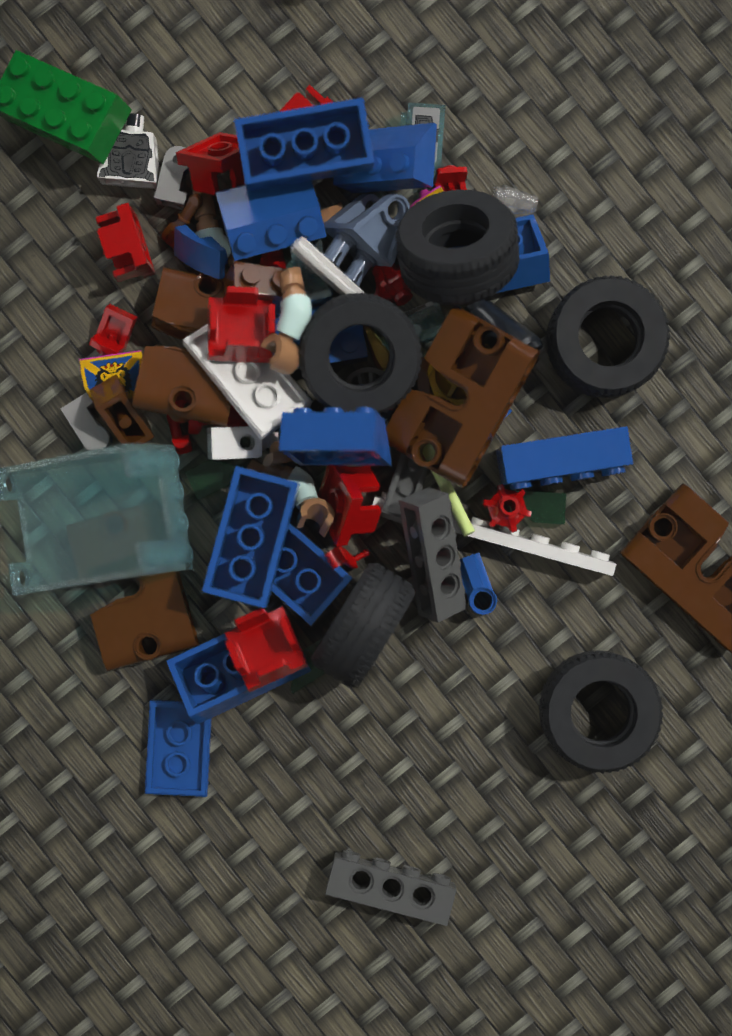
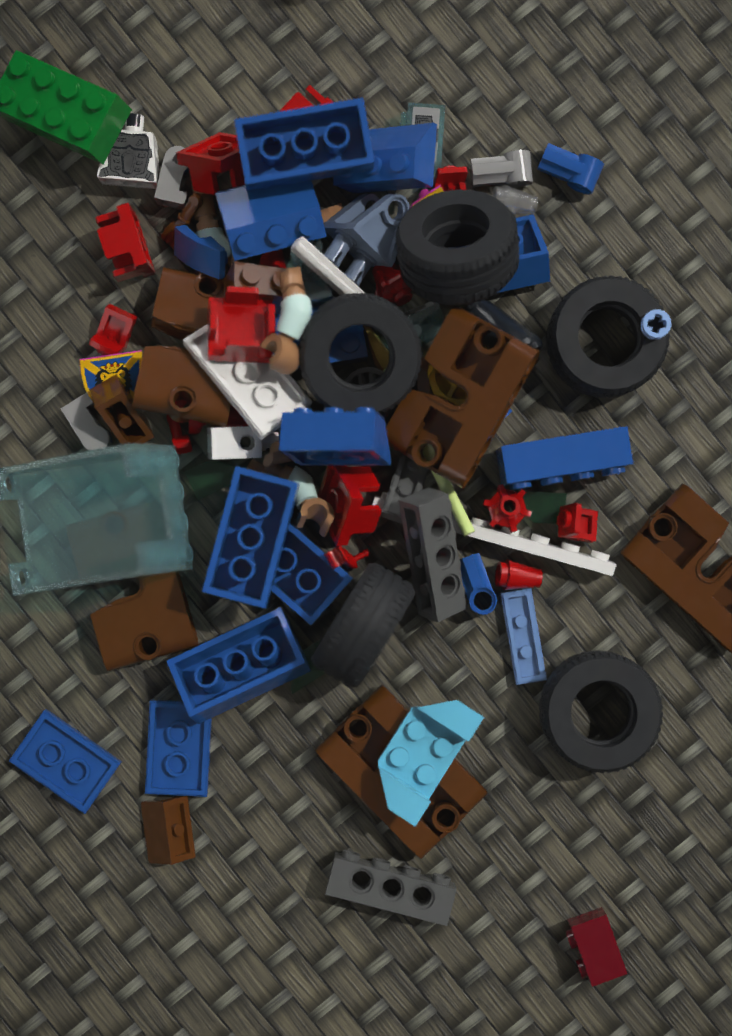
red panel [225,607,308,692] -> none
none -> blue tile [9,709,122,814]
none -> reddish brown panel [141,796,196,865]
none -> reddish brown connector [315,684,488,859]
none -> medium azure piece [377,700,484,827]
none -> light grey piece [470,150,533,188]
none -> red cone [495,559,543,590]
none -> medium blue tile [500,588,547,685]
none -> blue piece [537,143,604,195]
none -> red bracket [557,503,598,543]
none -> dark red brick [565,907,628,987]
none -> light blue bush [640,309,671,340]

